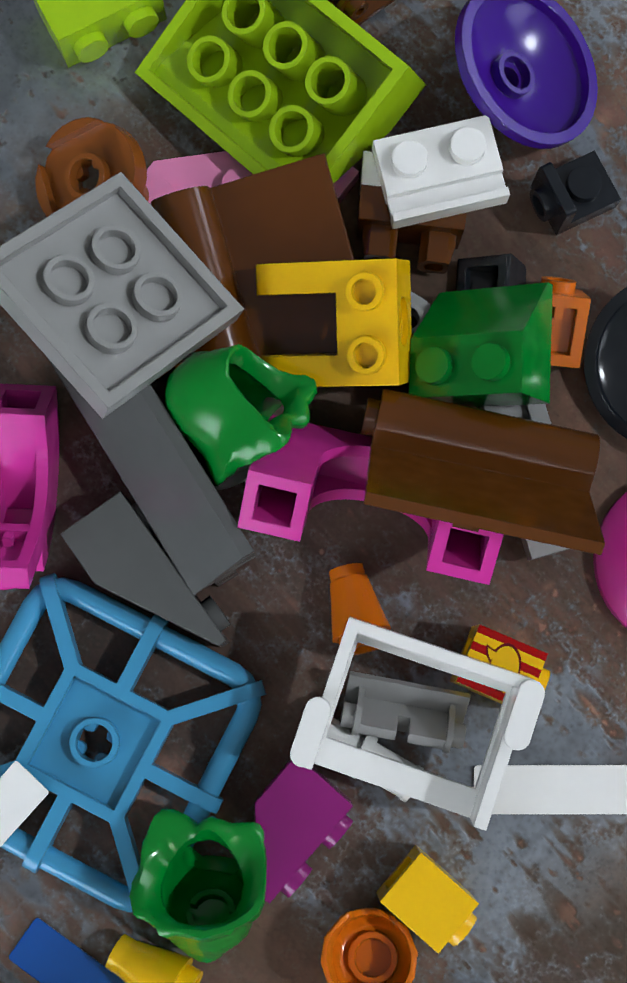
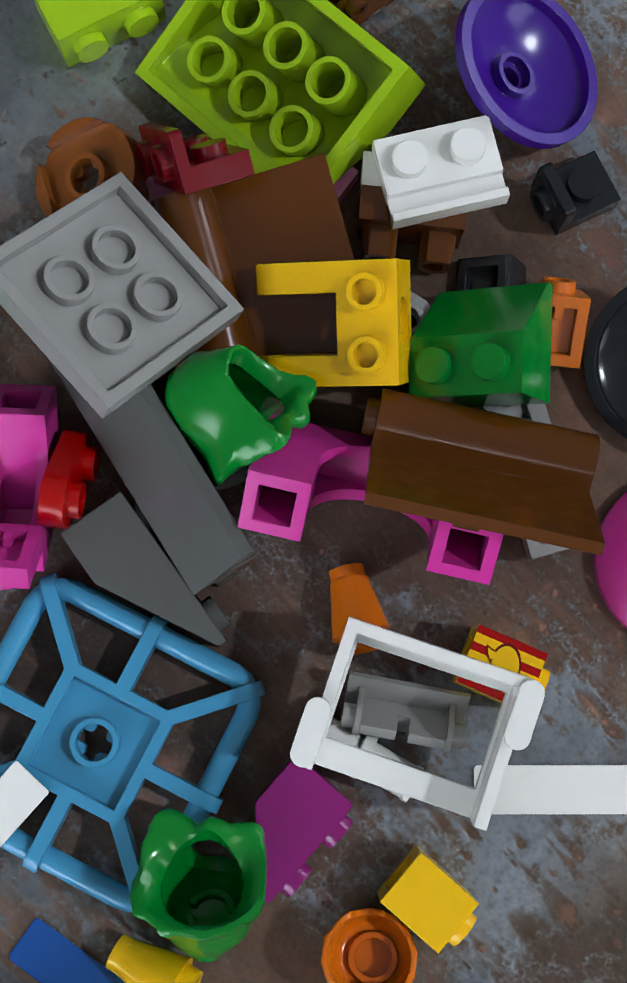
none -> red plate [37,430,101,530]
none -> dark red bracket [135,122,255,195]

